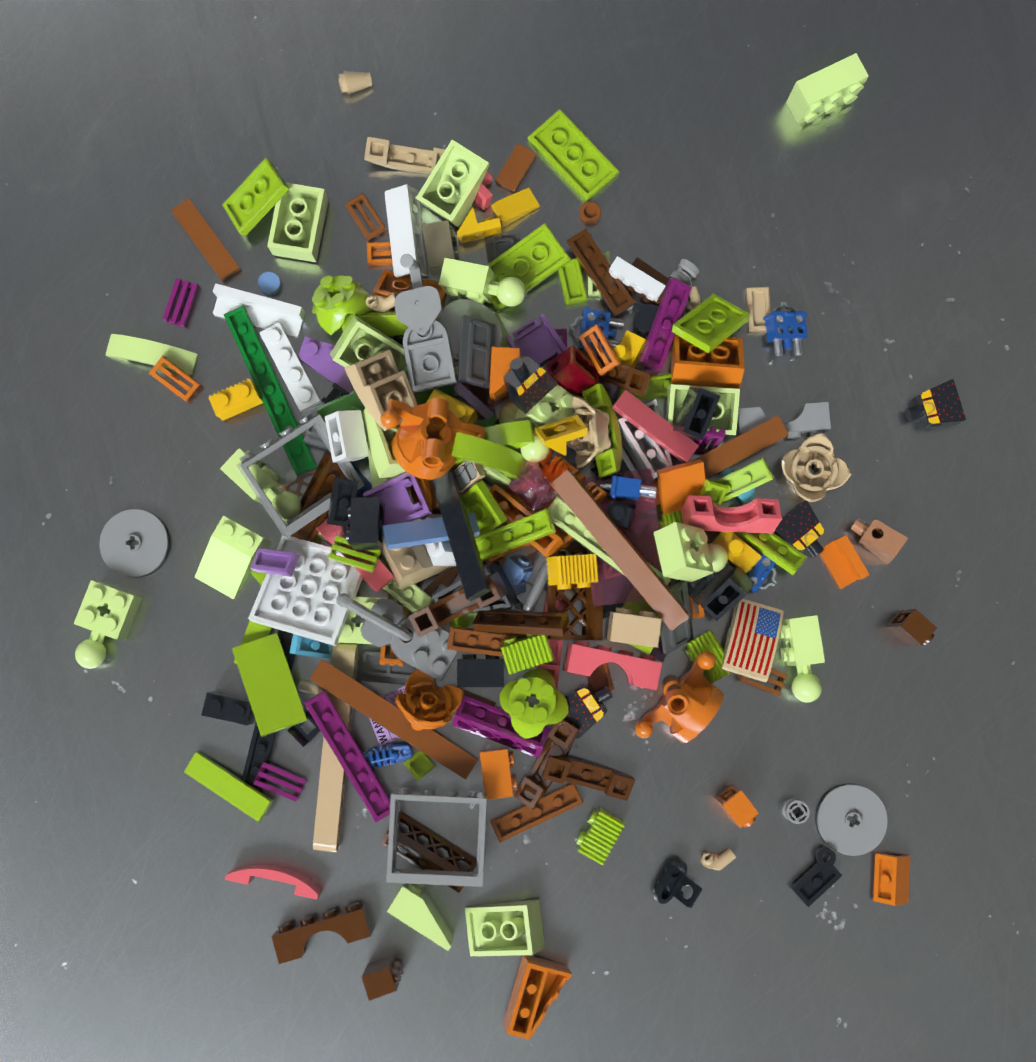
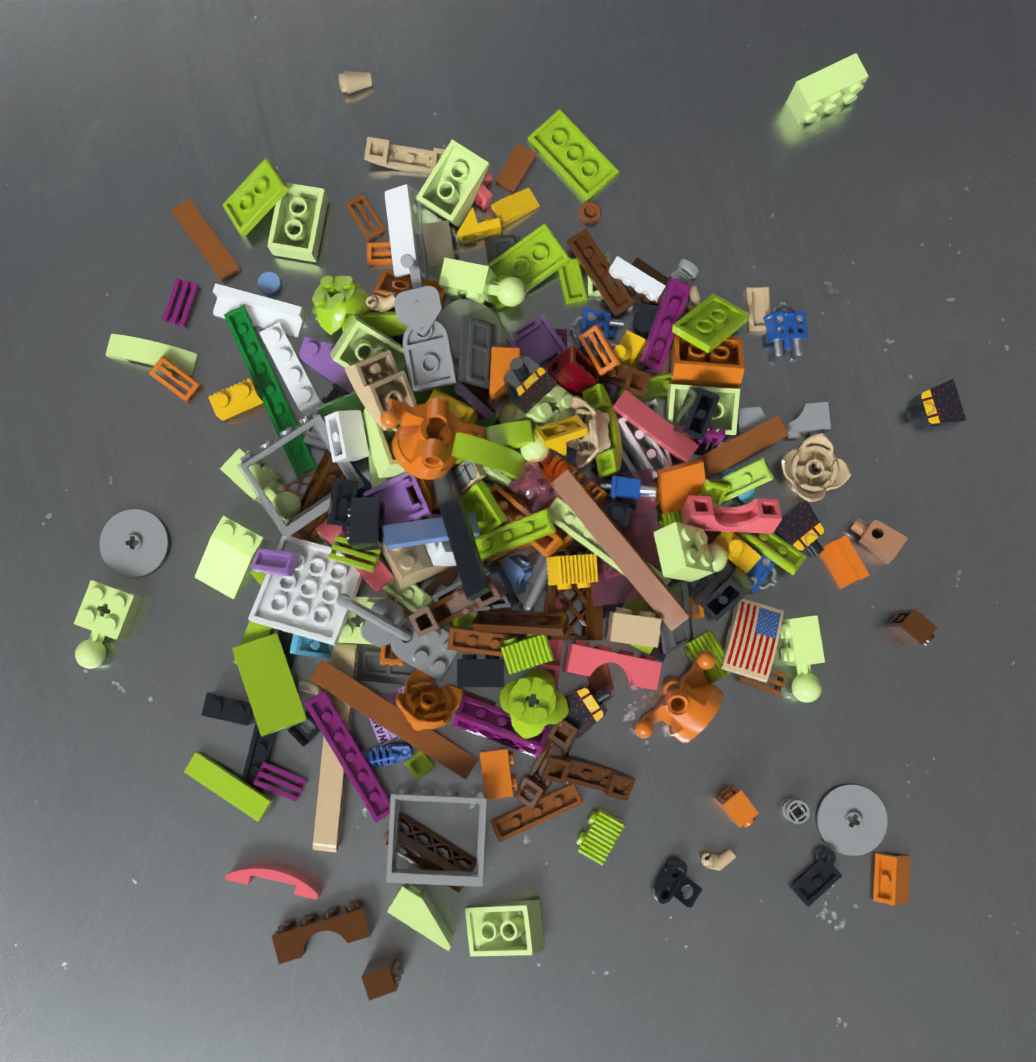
orange wedge [503,955,573,1040] -> none

